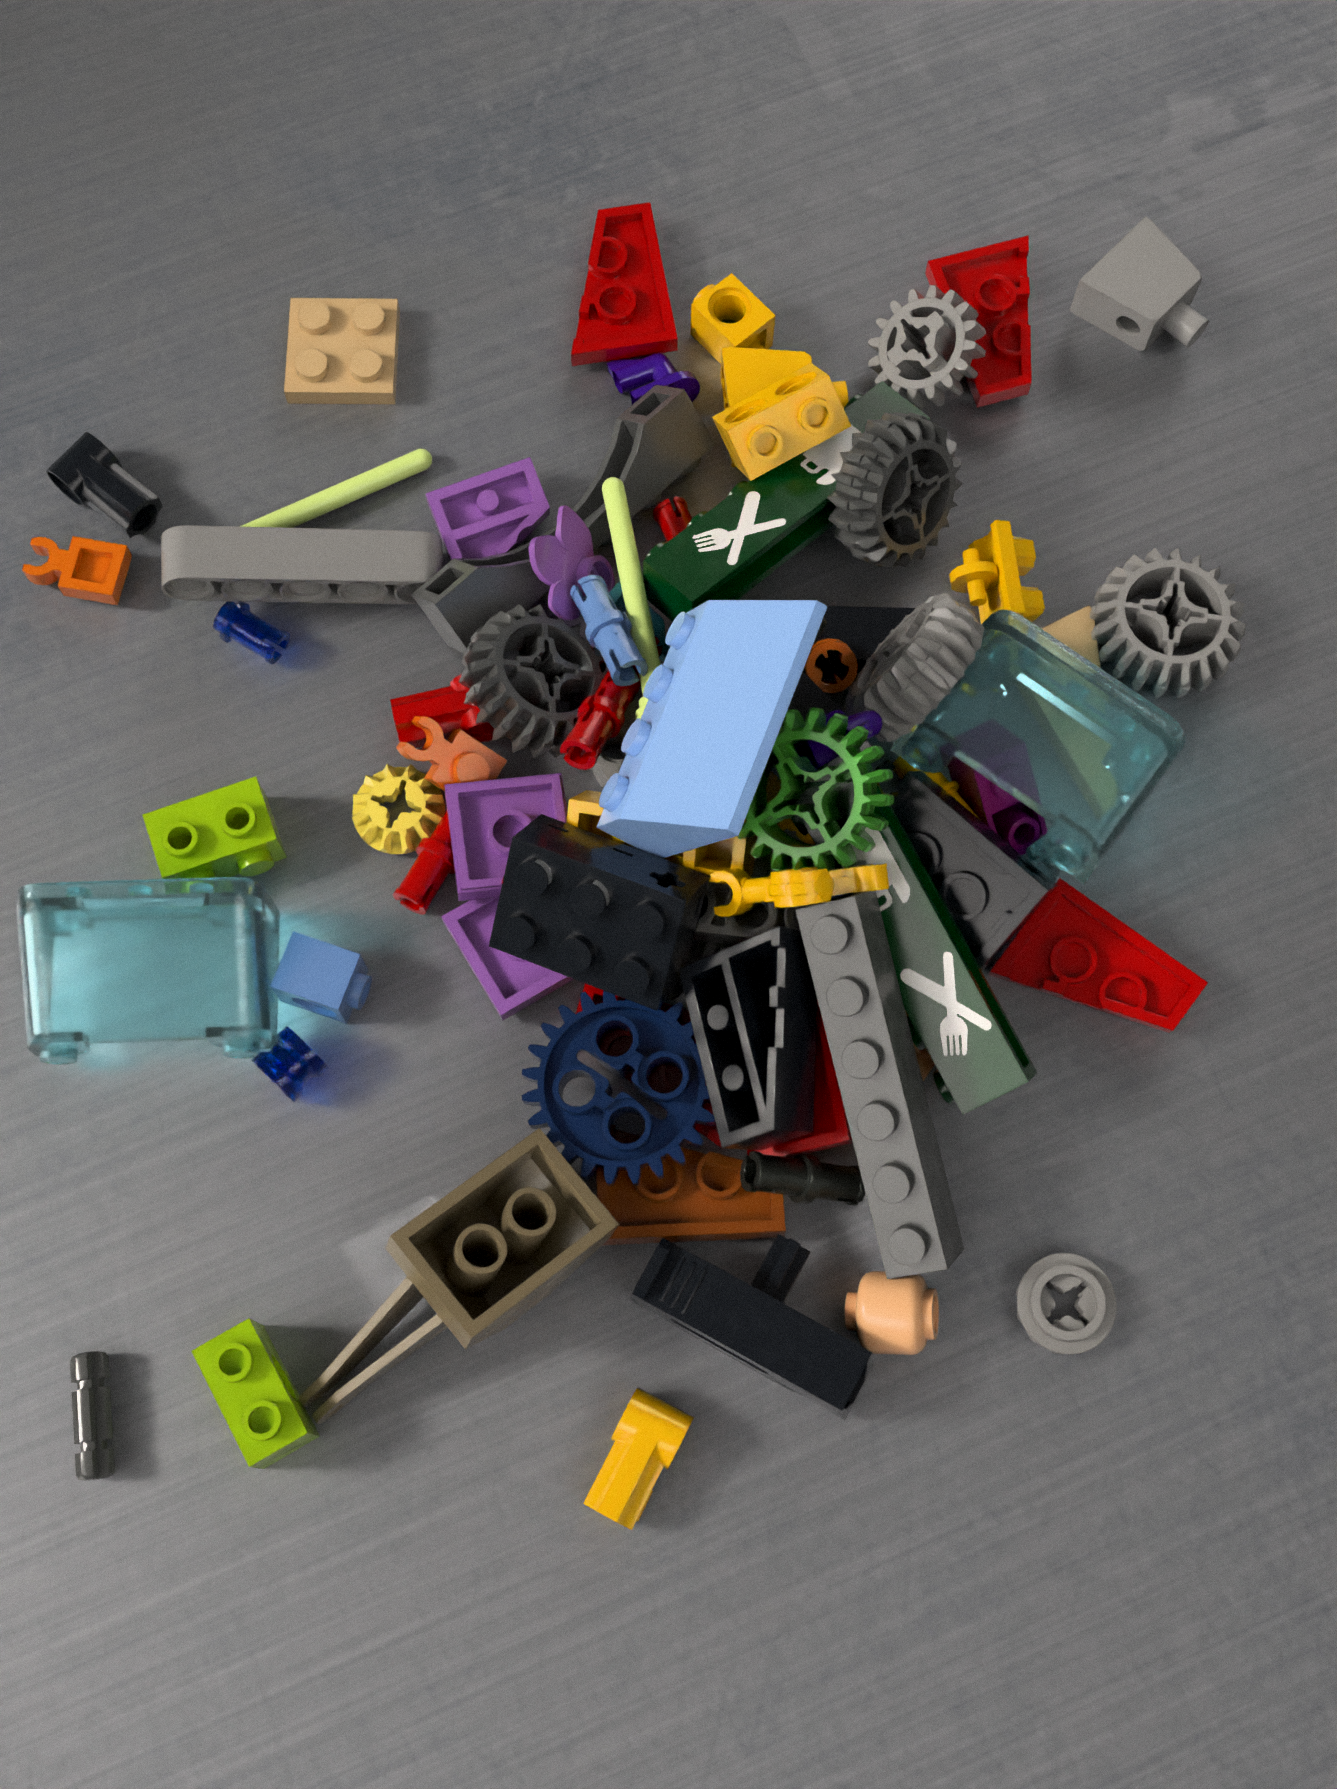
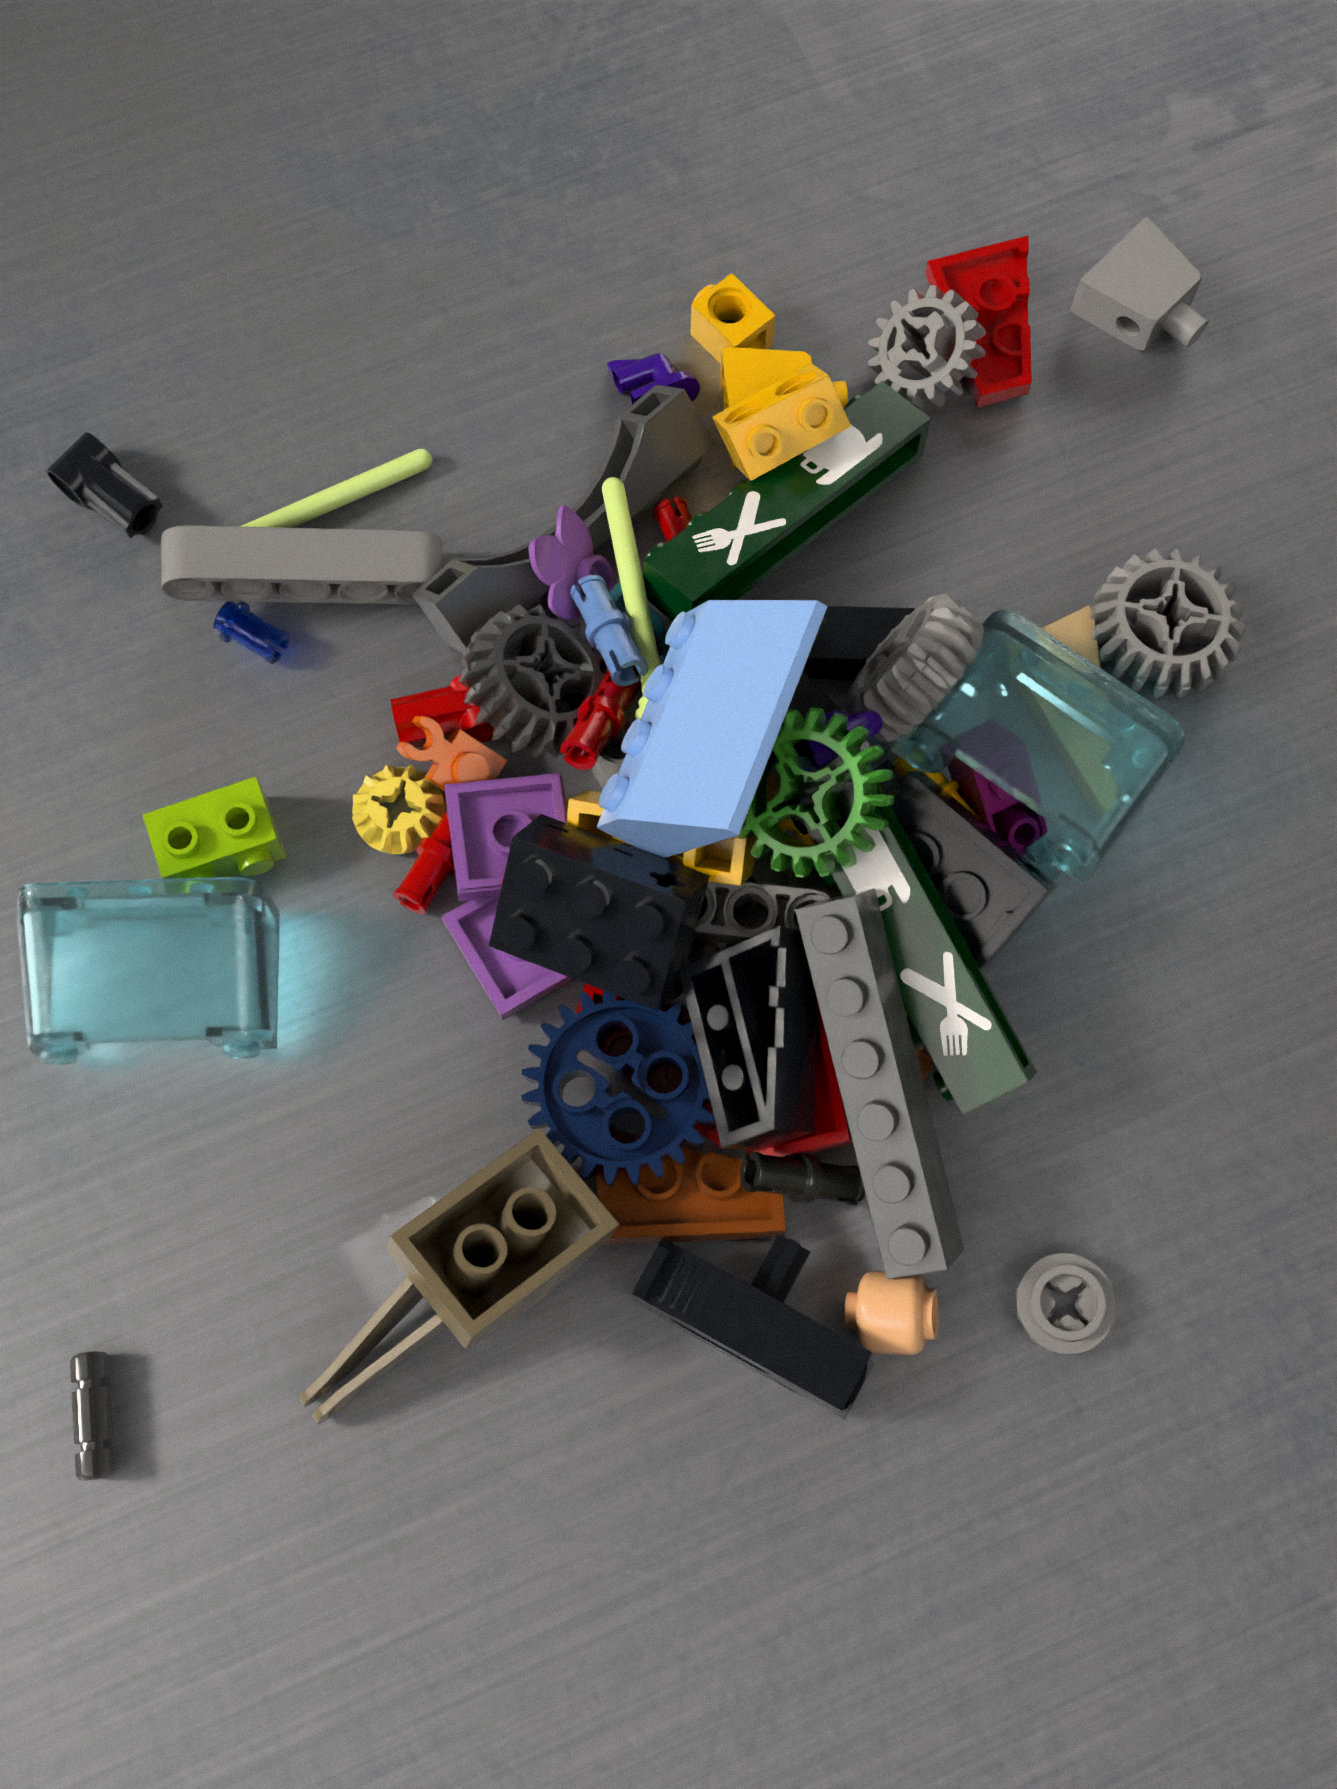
orange plate [22,536,132,605] -> none
lime brick [191,1318,320,1469] -> none
clear blue wheel [251,1026,329,1103] -> none
medium blue brick [270,931,372,1024] -> none
tan plate [284,298,400,404] -> none
medium lavender wing [426,457,550,561] -> none
red wing [571,202,678,366] -> none
yellow piece [583,1387,694,1530] -> none
yellow piece [710,863,889,917] -> none
orange bush [804,638,858,693] -> none
dark grey gear [827,412,963,568] -> none
yellow hips [949,520,1045,637] -> none
red wing [988,877,1208,1033] -> none

